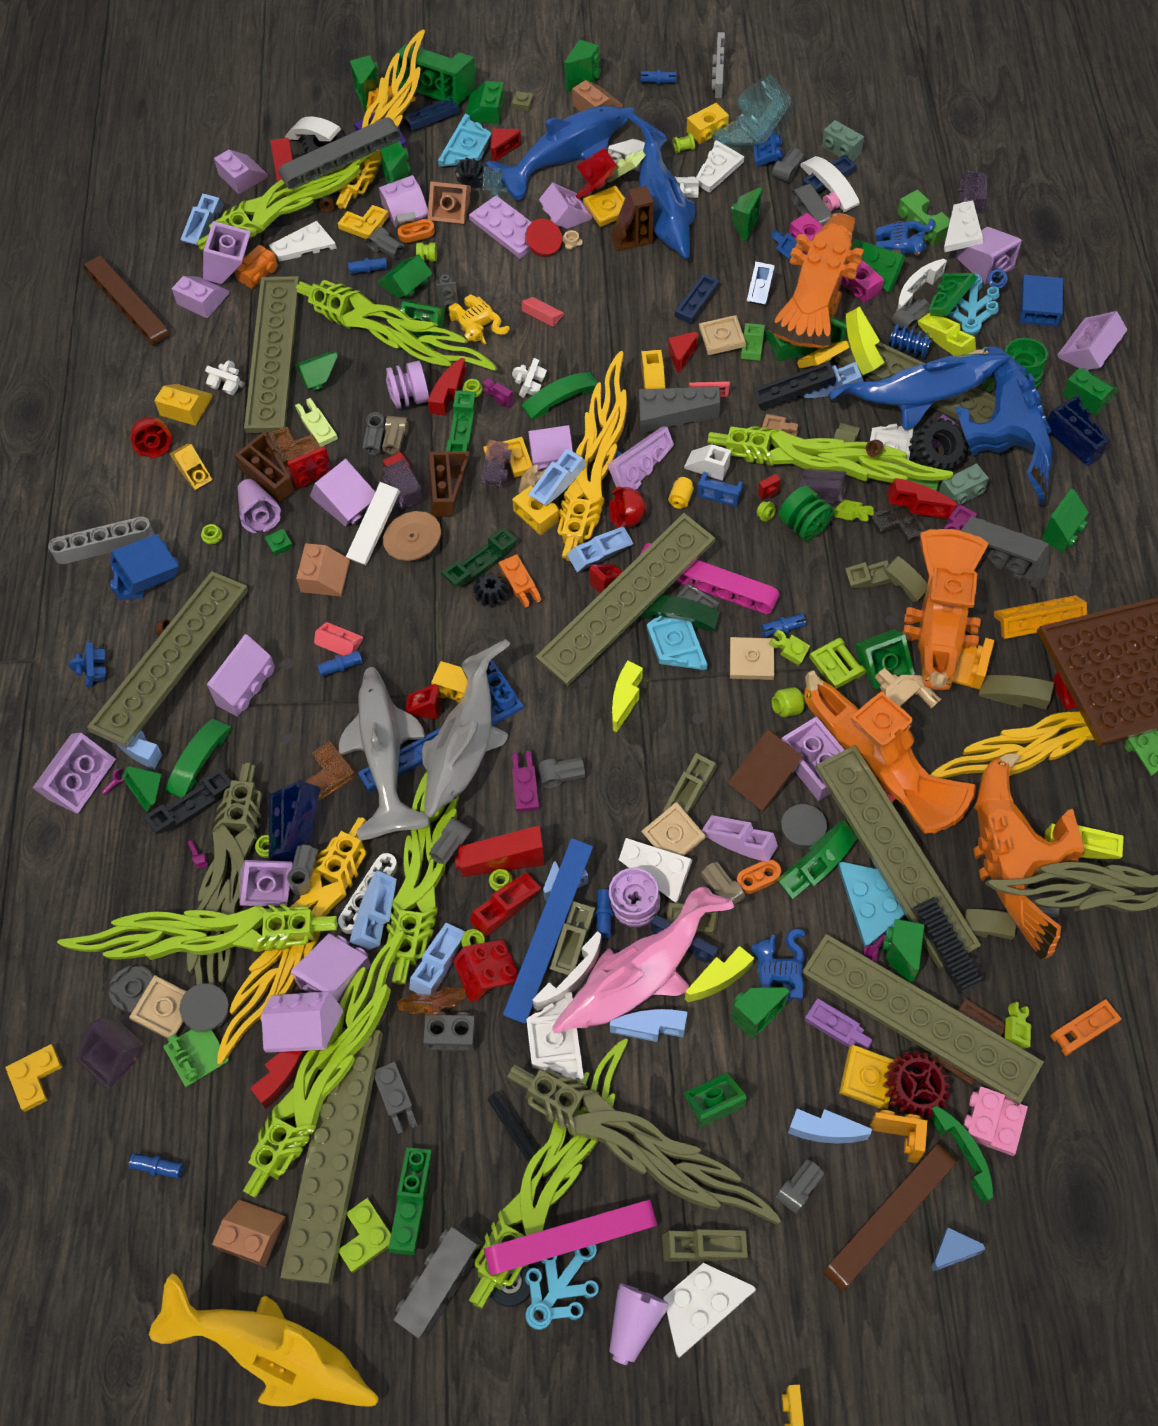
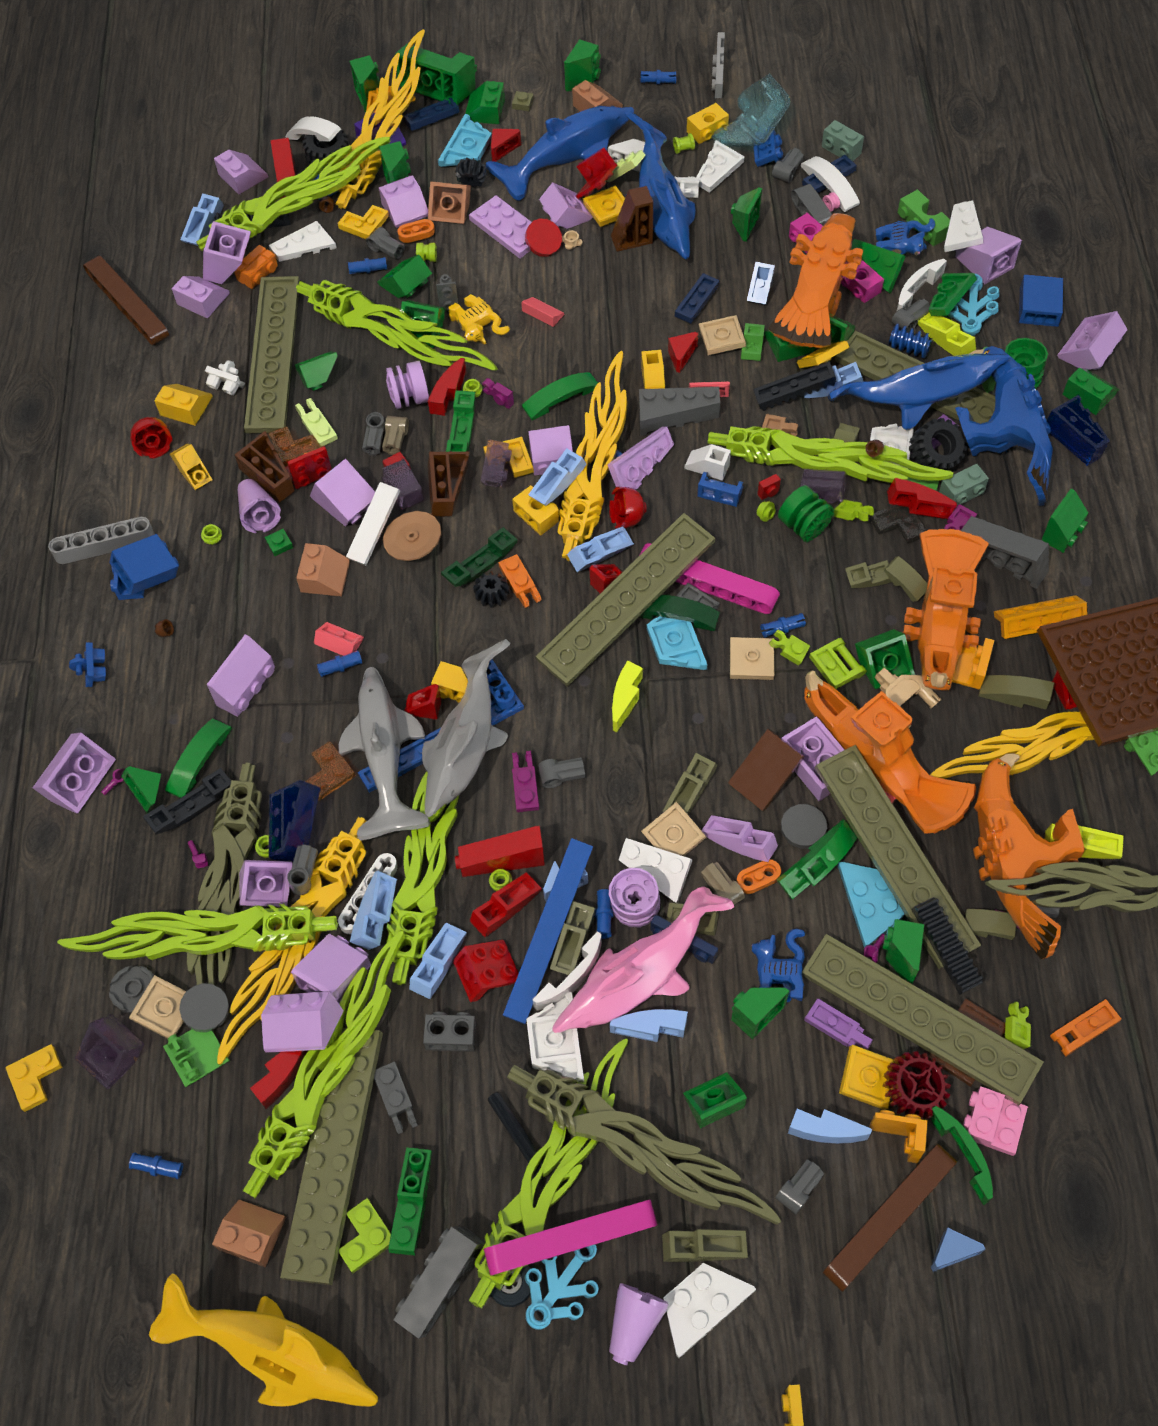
olive plate [87,571,248,748] -> none
light blue slope [116,730,162,769] -> none
dark grey beam [278,117,401,189] -> none
light grey tile [394,212,416,228] -> none
clear orange plate [397,987,466,1016] -> none
dark grey piece [429,817,472,865] -> none
lime plate [461,929,485,947] -> none
clear light blue bracket [482,167,508,195] -> none
white hips [512,358,547,398] -> none
tan plate [518,465,546,493] -> none
yellow brick [668,477,694,509] -> none
neon yellow slope [685,946,754,1002] -> none
blue plate [771,230,797,259] -> none
lime head [772,687,806,718] -> none
neon yellow slope [846,307,885,375] -> none
clear purple brick [958,171,987,213] -> none
blue cone [988,269,1007,288] -> none

